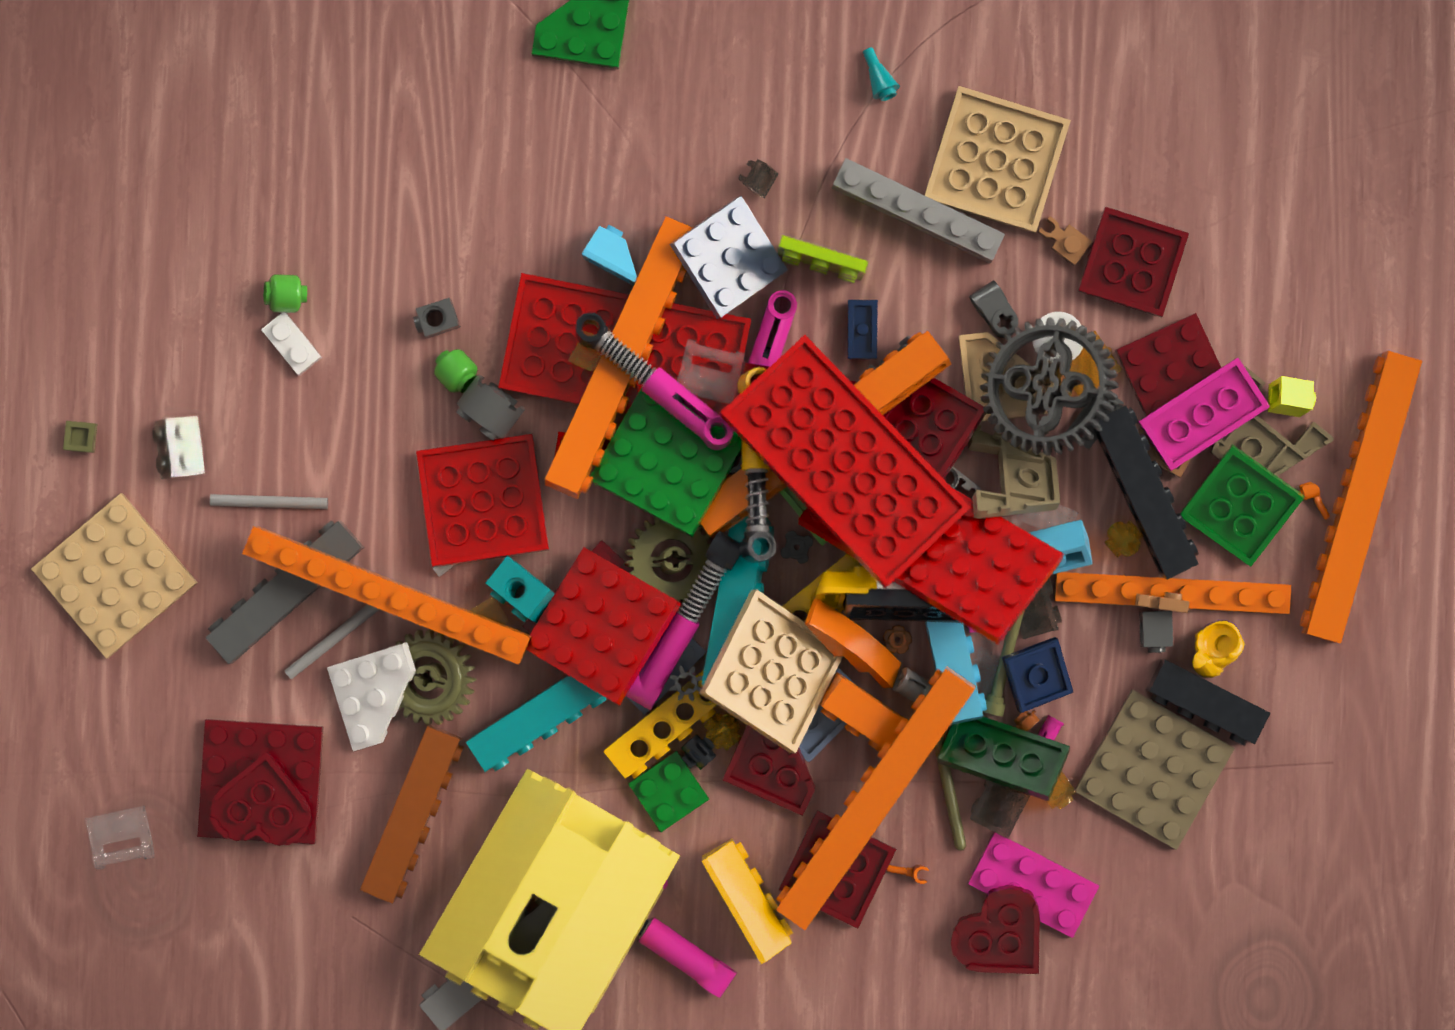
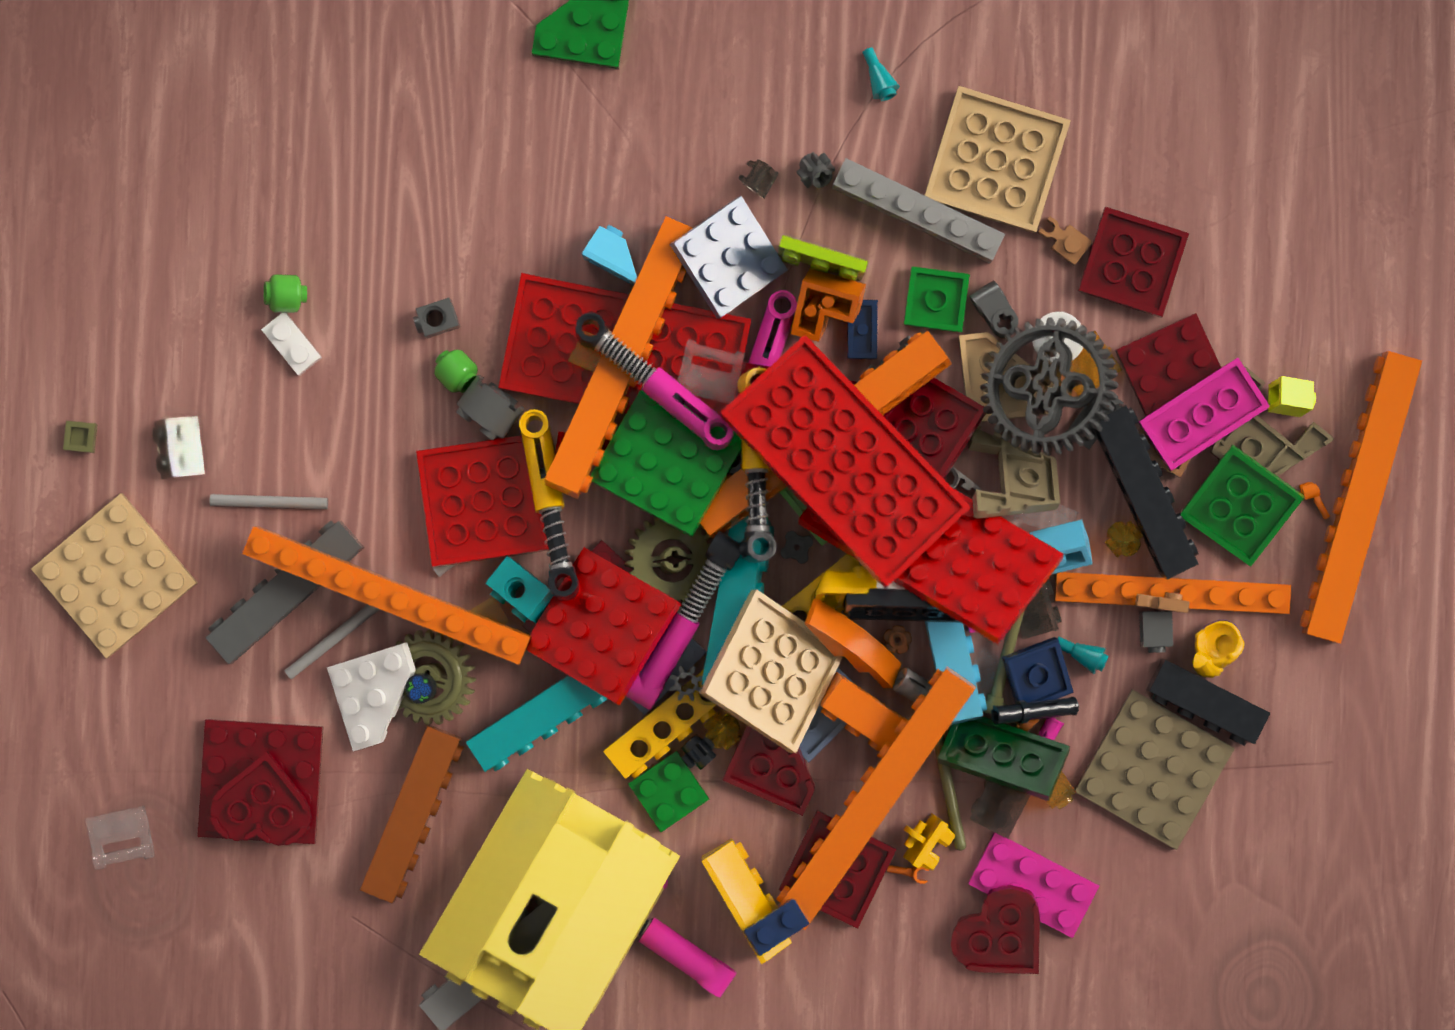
none -> tile [405,673,437,704]
none -> piece [519,409,580,601]
none -> dark blue plate [743,899,809,956]
none -> orange brick [791,269,866,342]
none -> dark grey gear [796,152,835,189]
none -> green plate [903,266,970,333]
none -> yellow hips [903,813,955,870]
none -> black pin [991,696,1079,725]
none -> teal cone [1058,637,1109,674]

